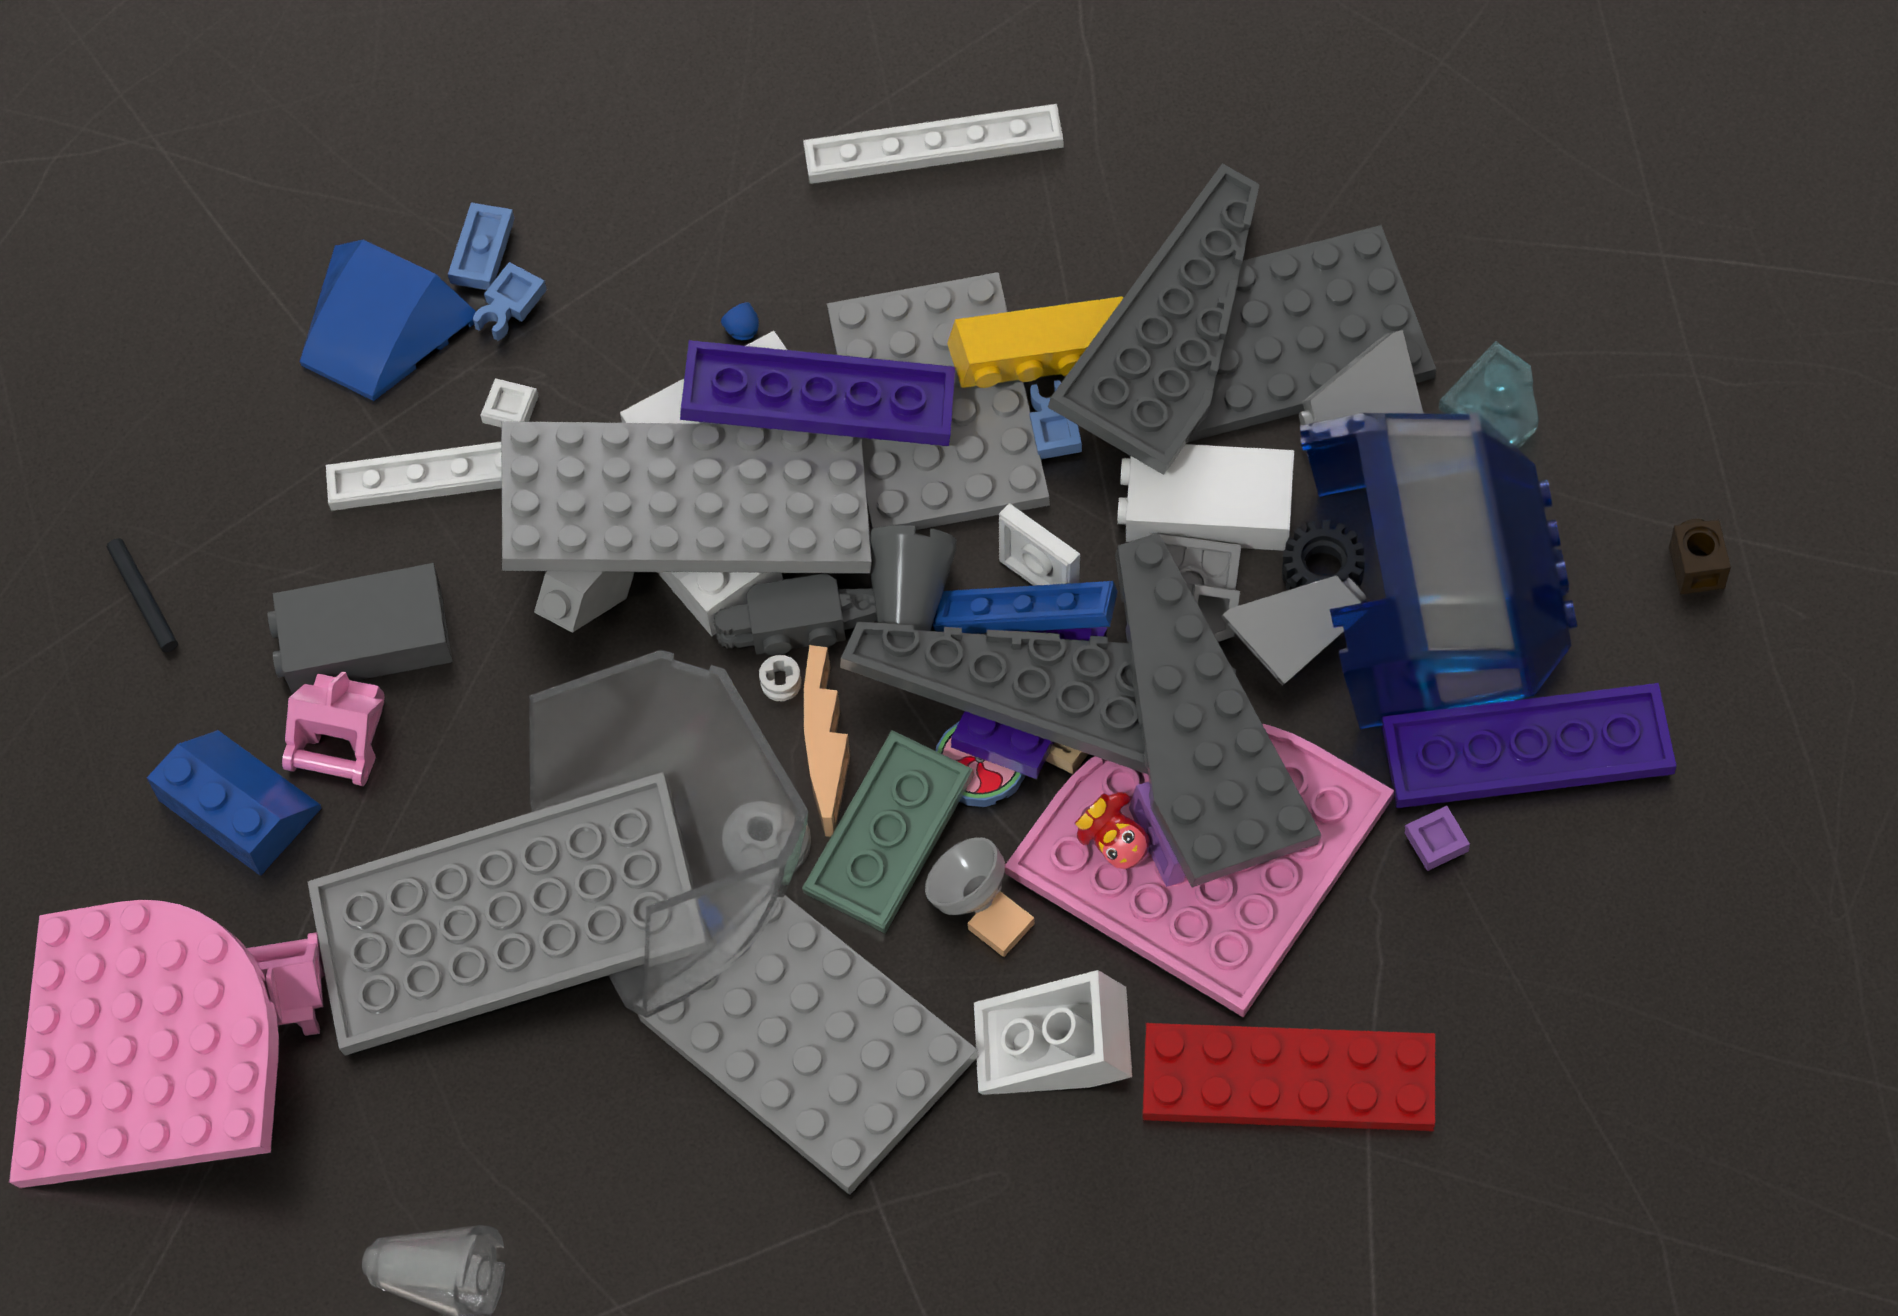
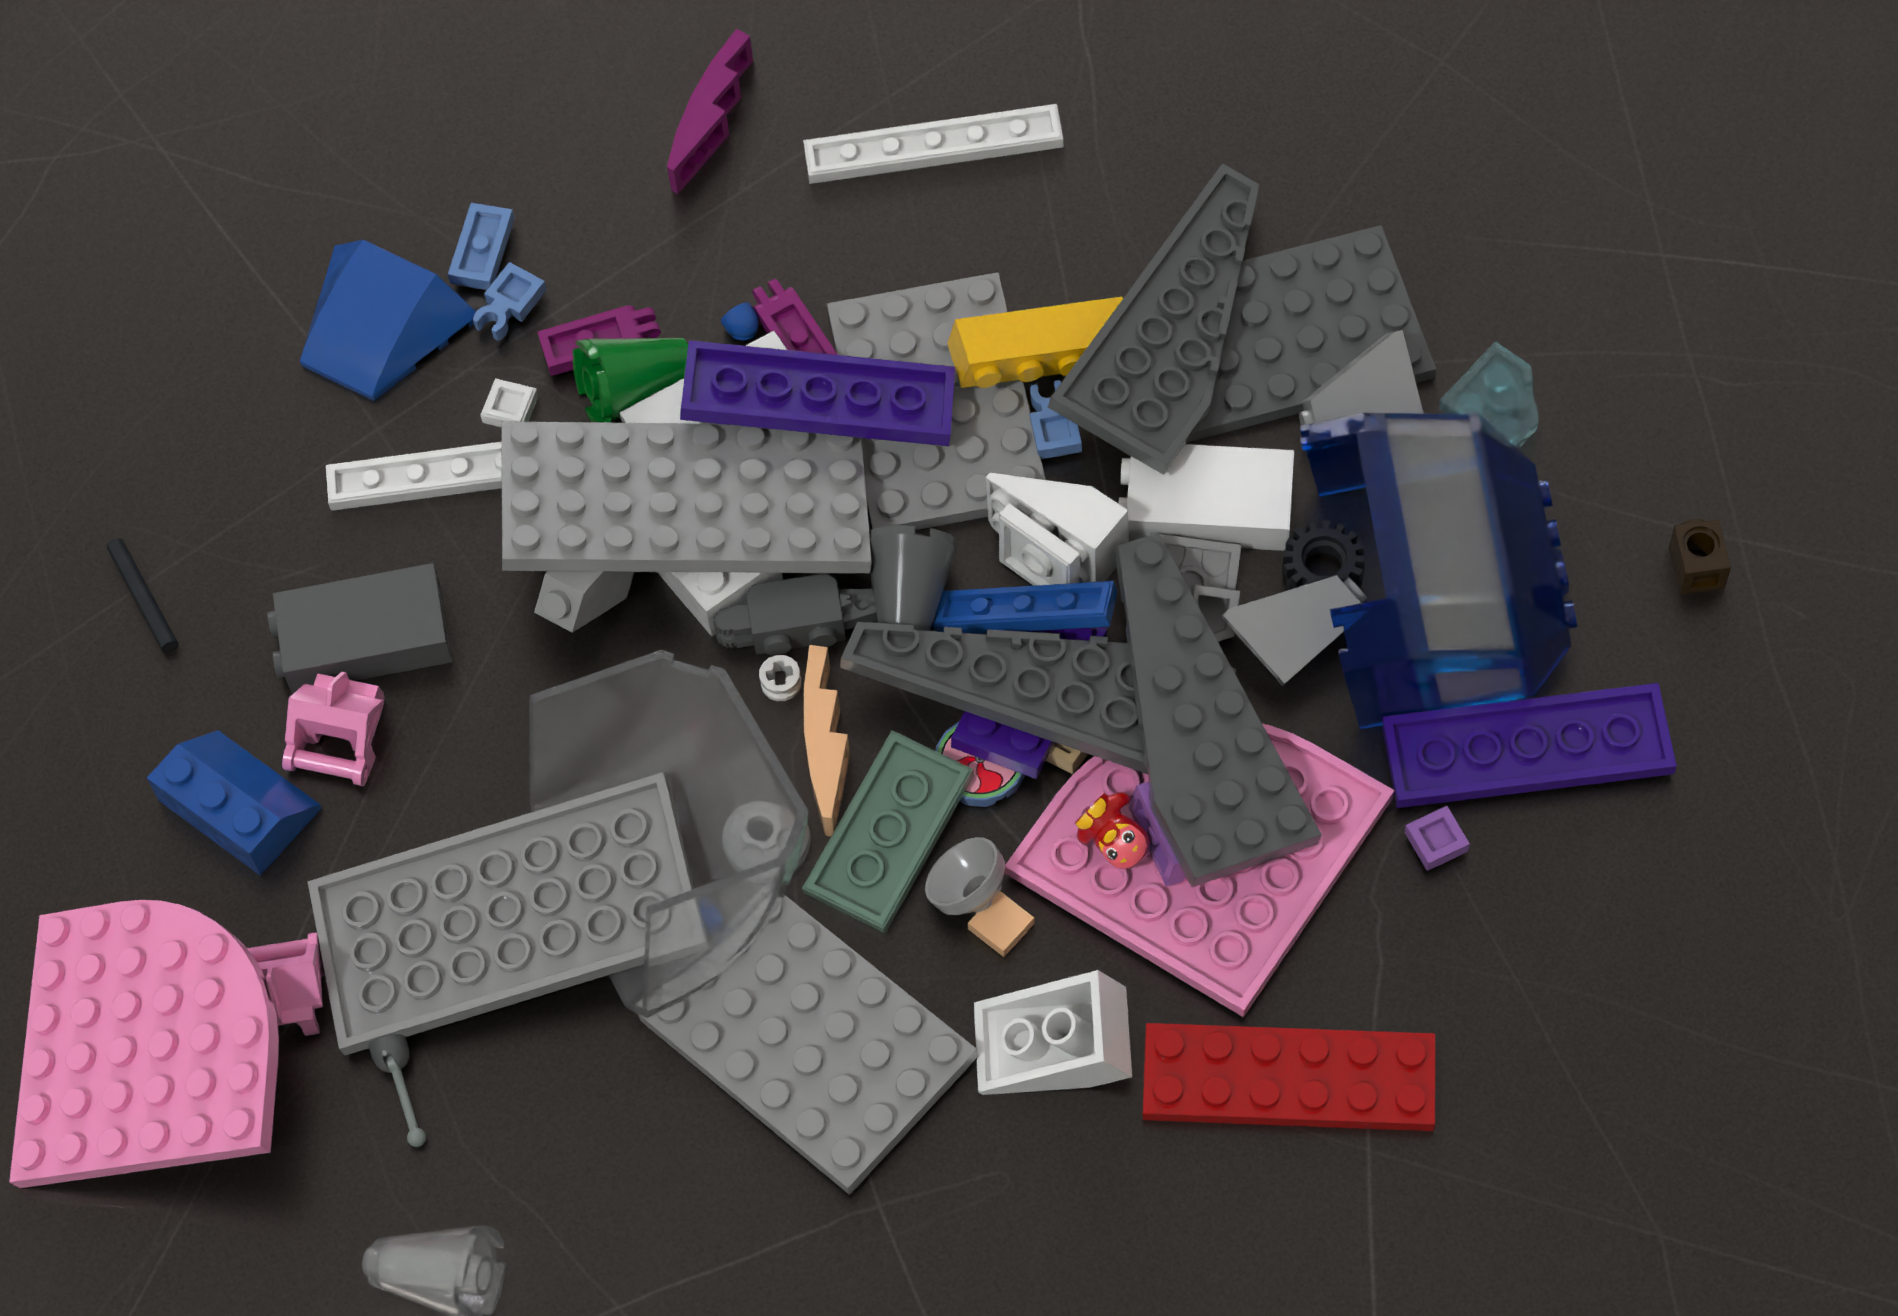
none -> hinge [369,1034,426,1147]
none -> magenta hinge [537,305,661,376]
none -> green cone [572,338,688,423]
none -> magenta slope [667,28,754,194]
none -> magenta hinge [752,278,838,355]
none -> white slope [985,473,1129,583]

